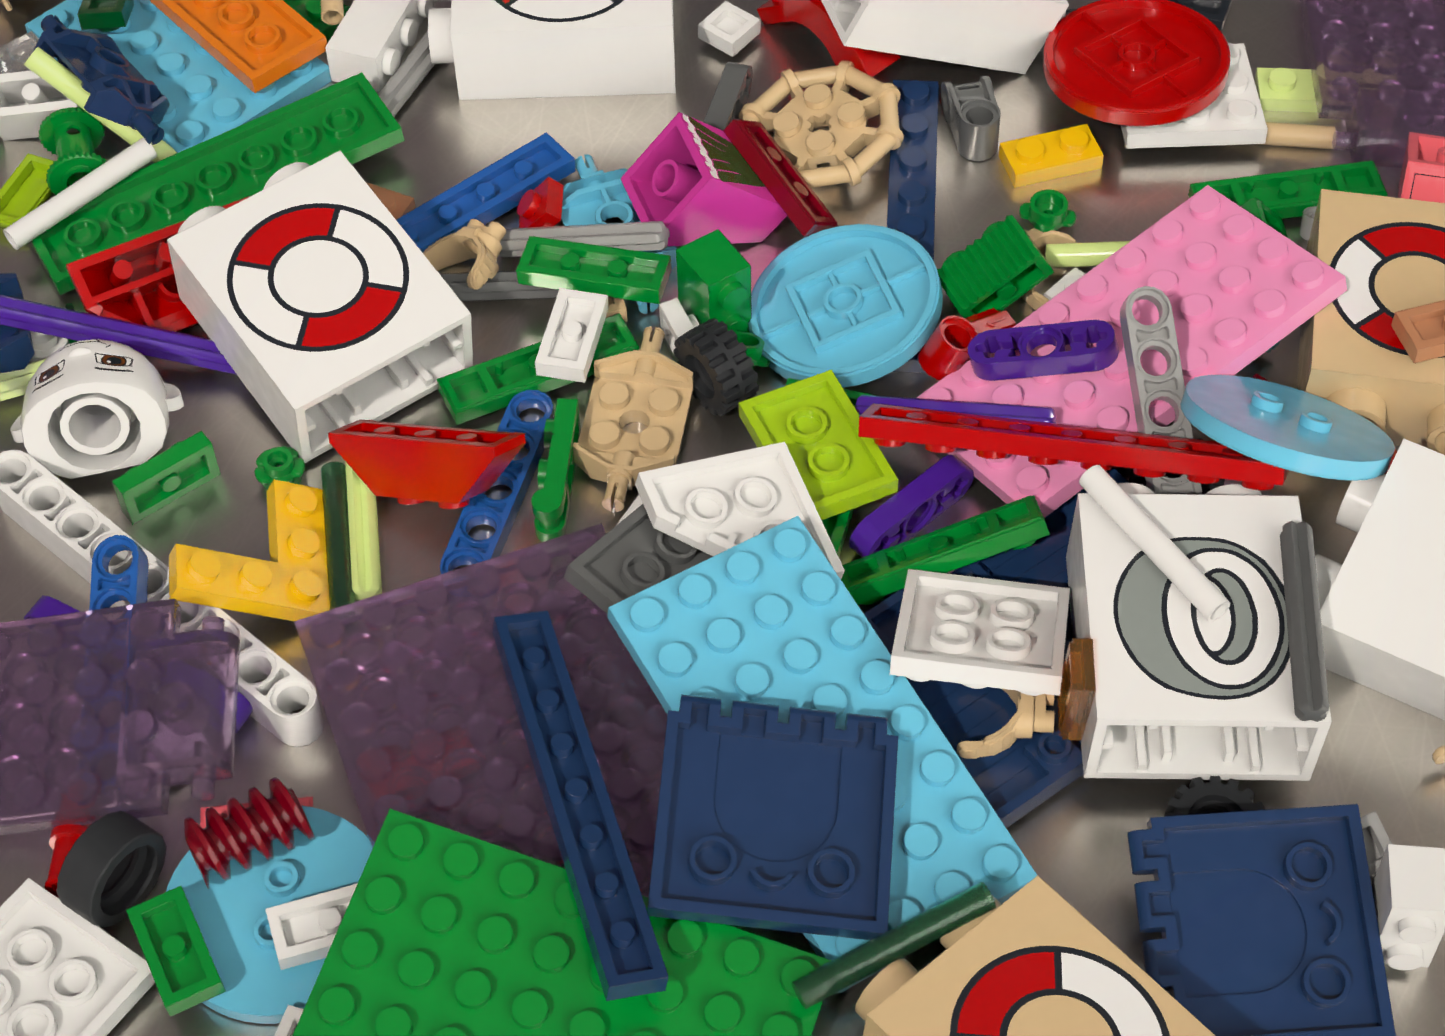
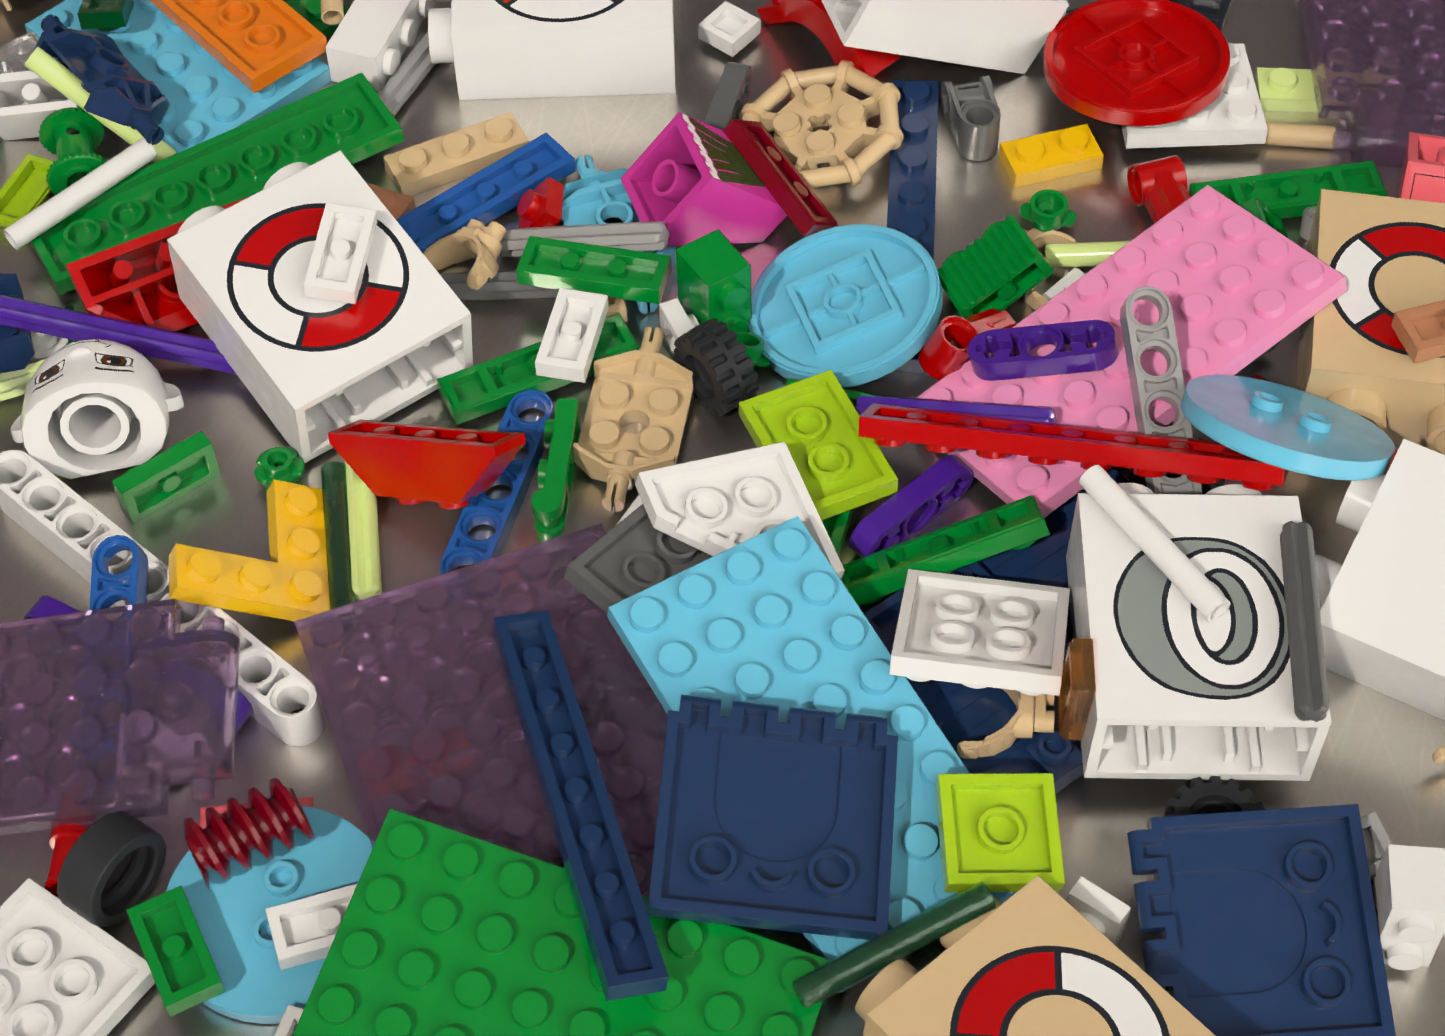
none -> white plate [303,202,377,304]
none -> tan plate [383,112,529,197]
none -> lime plate [935,773,1065,893]
none -> white plate [1067,876,1131,946]
none -> red piece [1127,155,1190,224]

